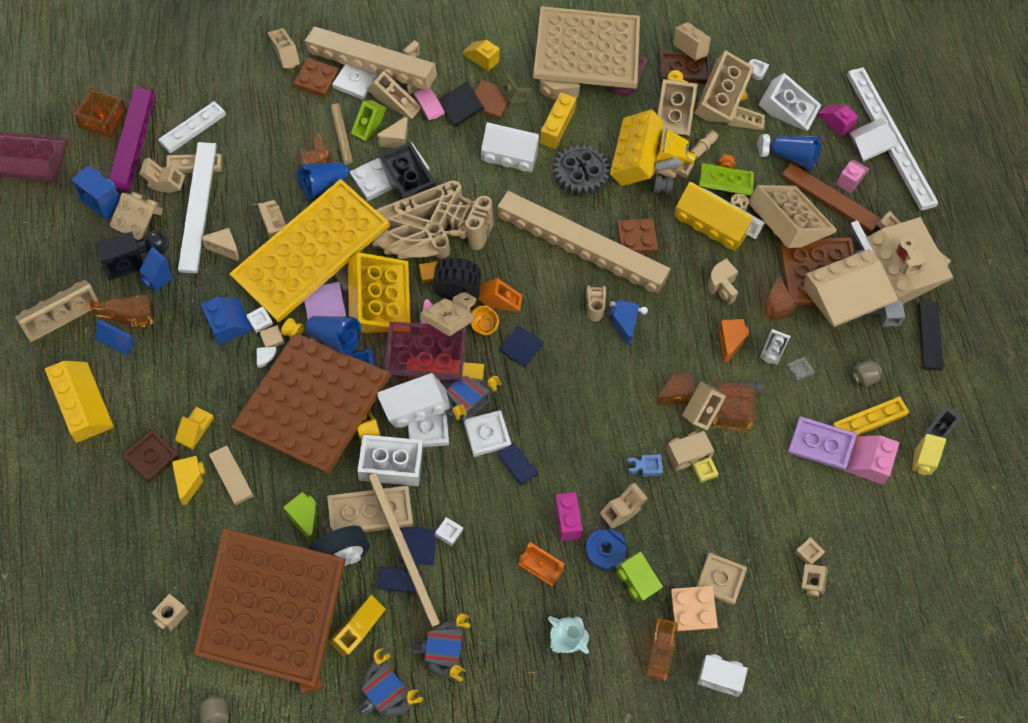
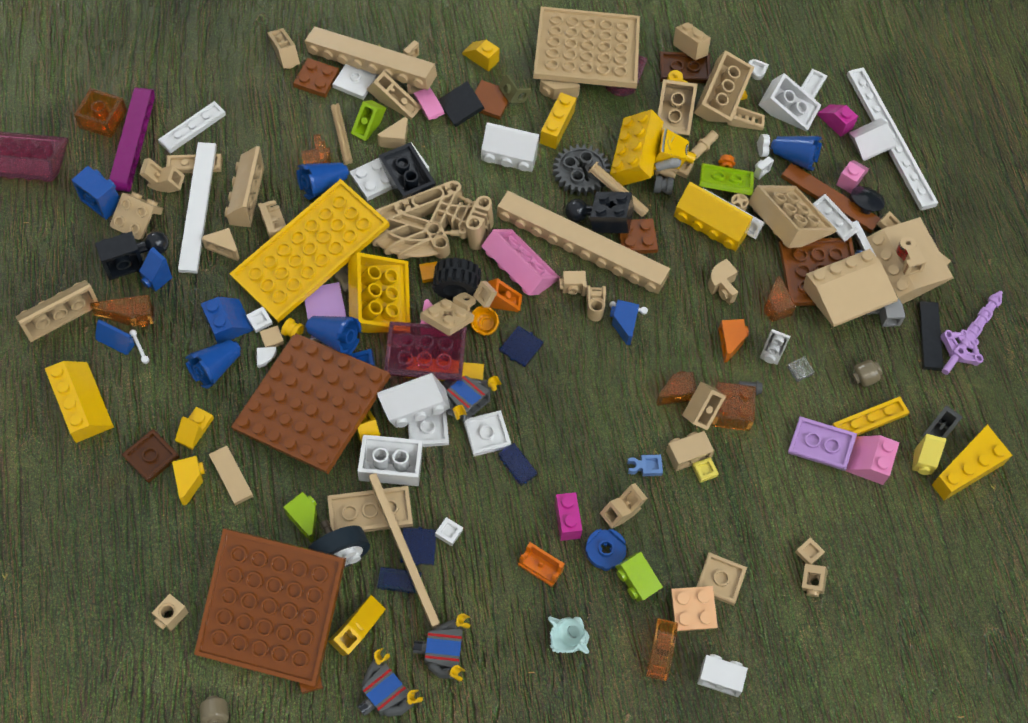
none -> white hinge [129,329,149,364]
none -> blue cone [185,340,241,389]
none -> tan slope [225,146,264,227]
none -> tan plate [473,281,497,308]
none -> bright pink slope [481,229,560,295]
none -> tan brick [559,271,587,296]
none -> black brick [565,192,634,233]
none -> tan axle [588,162,649,217]
none -> white plate [754,156,774,180]
none -> white tile [801,69,827,98]
none -> white tile [813,194,859,242]
none -> black dish [849,186,885,214]
none -> yellow wedge [932,424,1013,500]
none -> lavender bar [940,291,1003,375]

